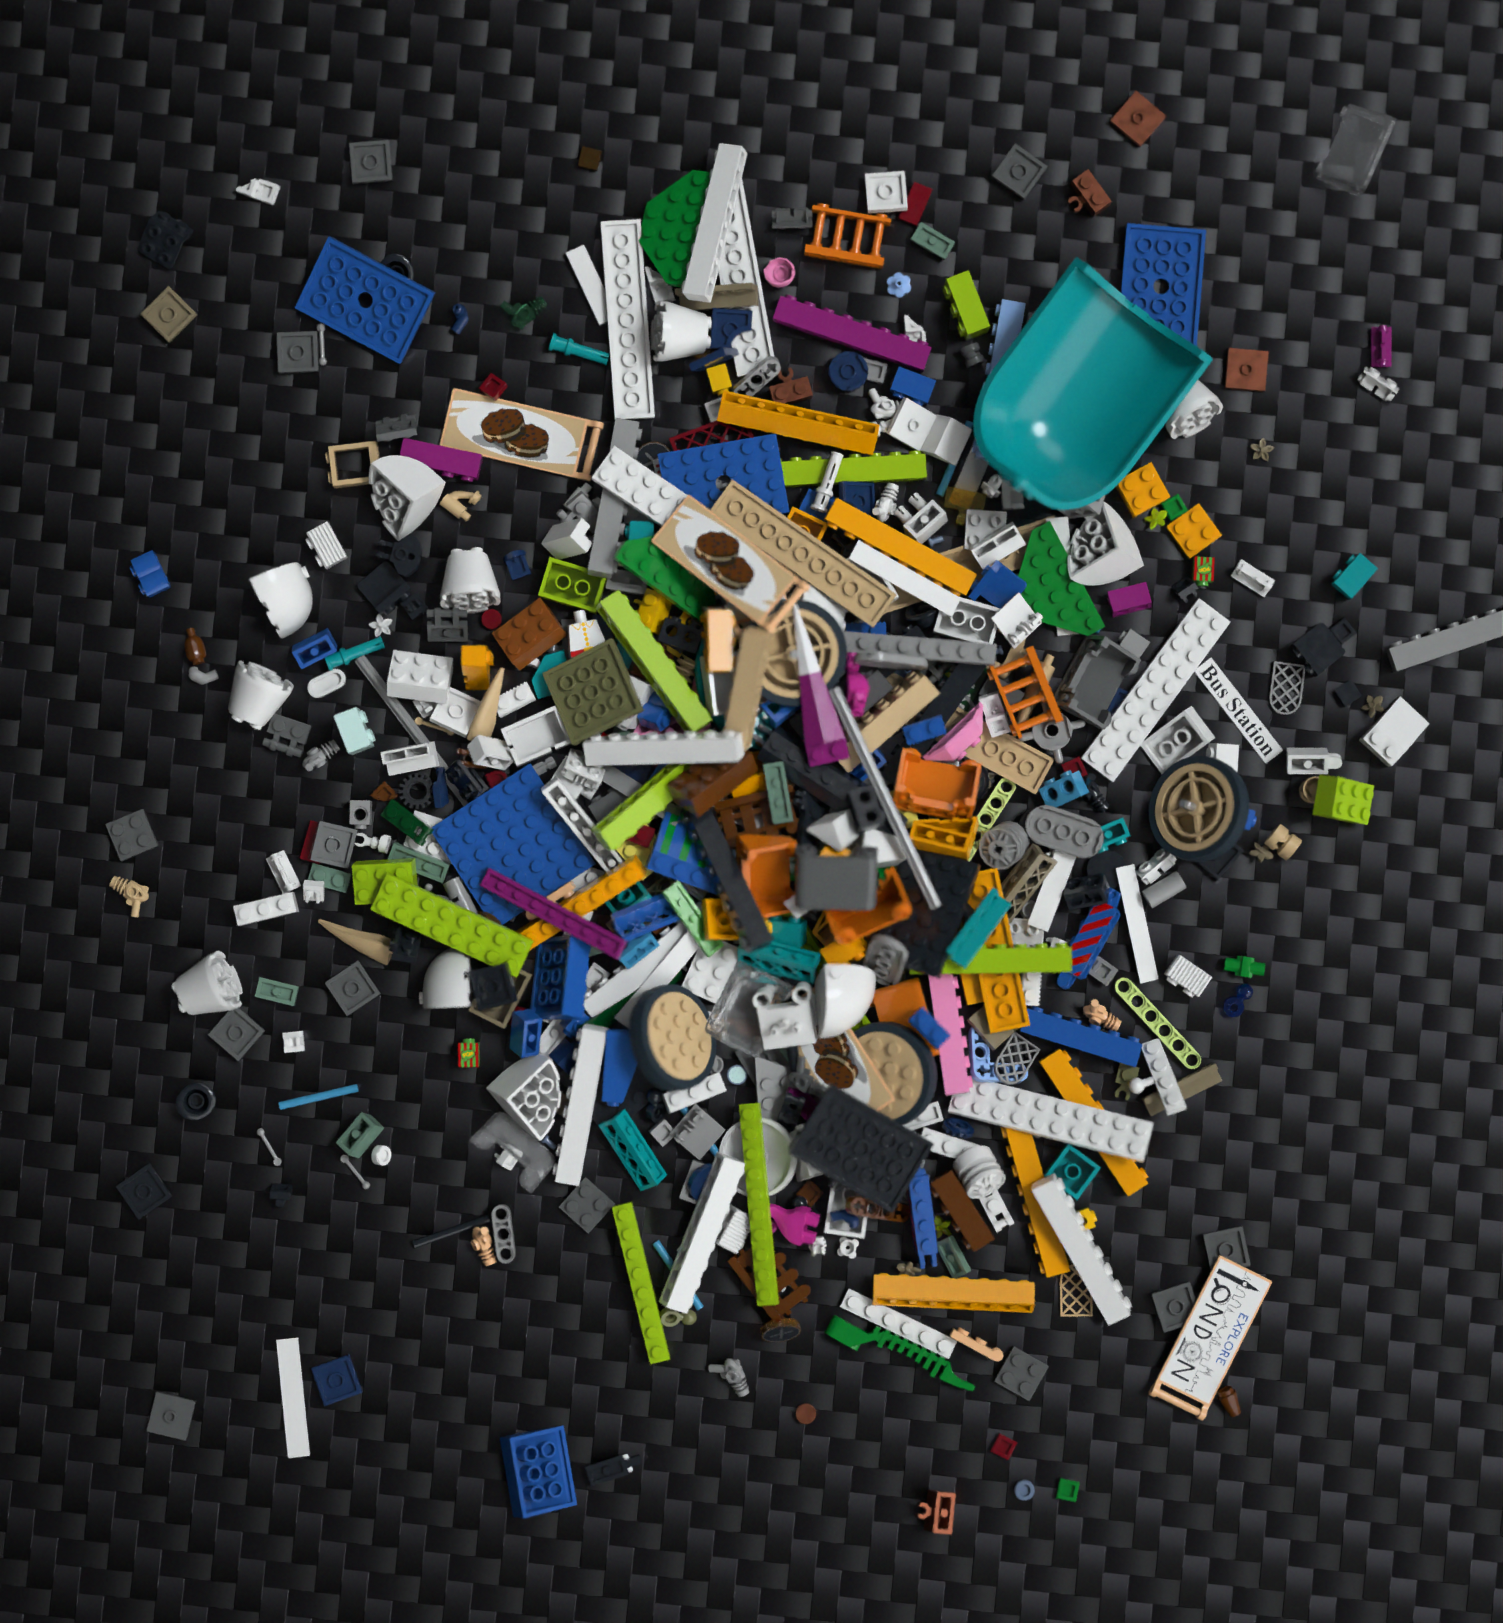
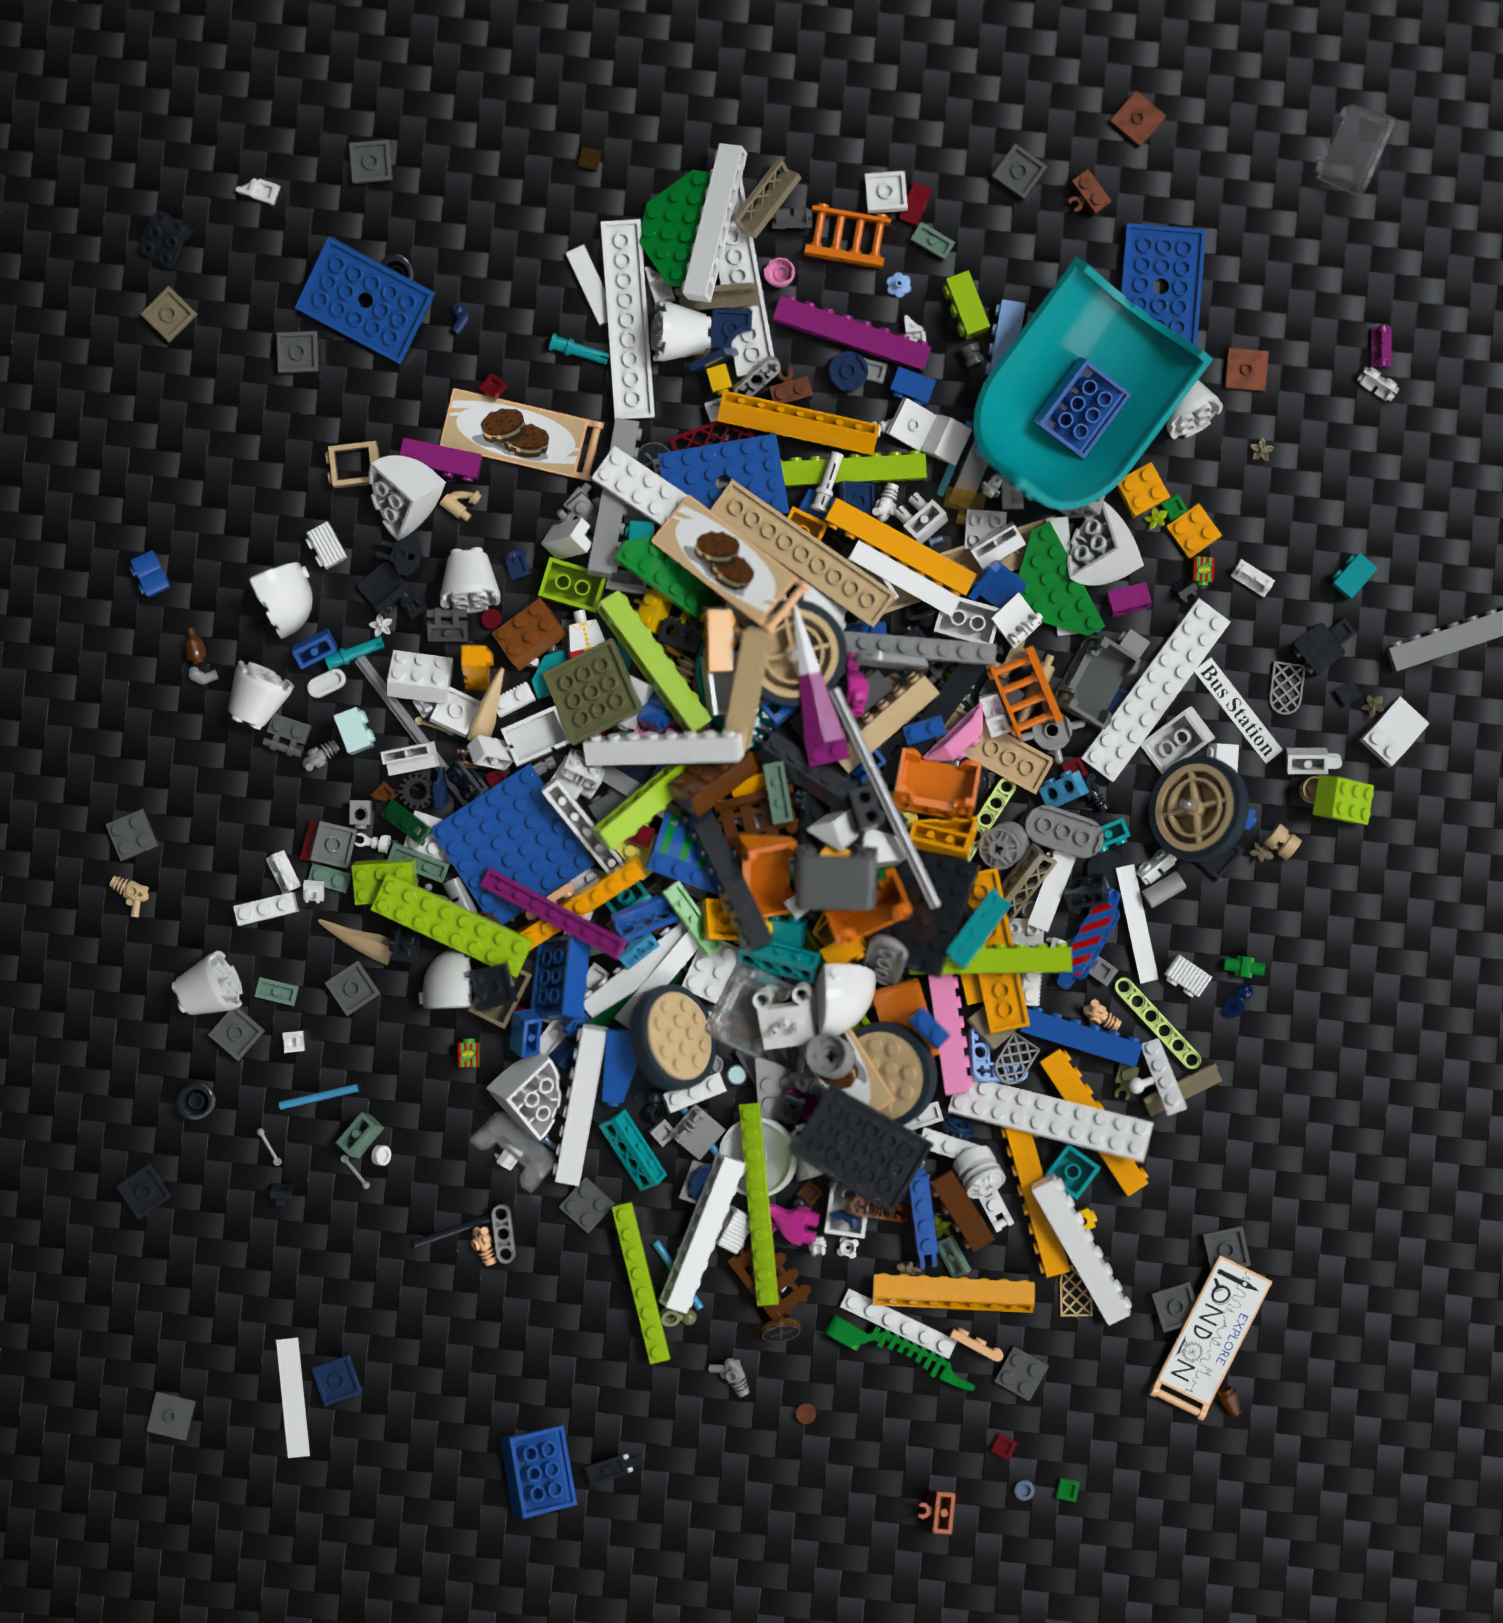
light grey hinge [317,324,327,365] -> none
dark grey plate [375,414,417,442] -> none
clear green piece [500,296,548,330] -> none
white piece [868,388,901,419] -> none
none -> dark tan fence [732,158,801,238]
none -> light grey wheel [806,1033,855,1080]
none -> blue slope [1033,357,1132,459]

